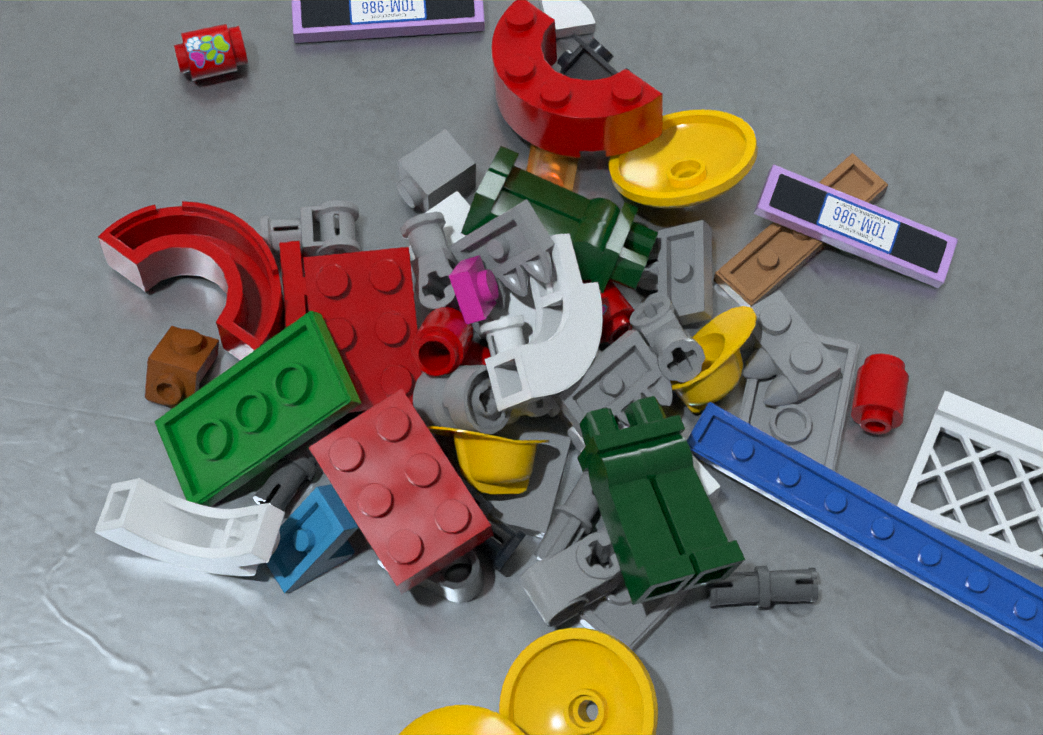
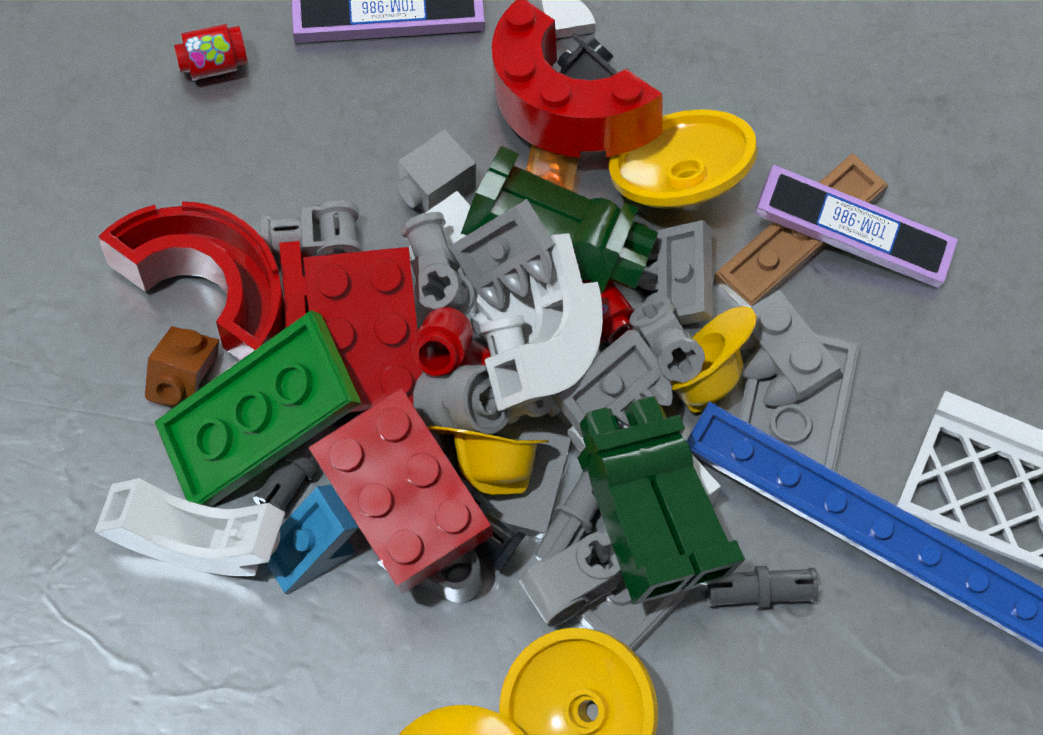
dark pink plate [449,255,499,324] -> none
red brick [851,353,909,434] -> none

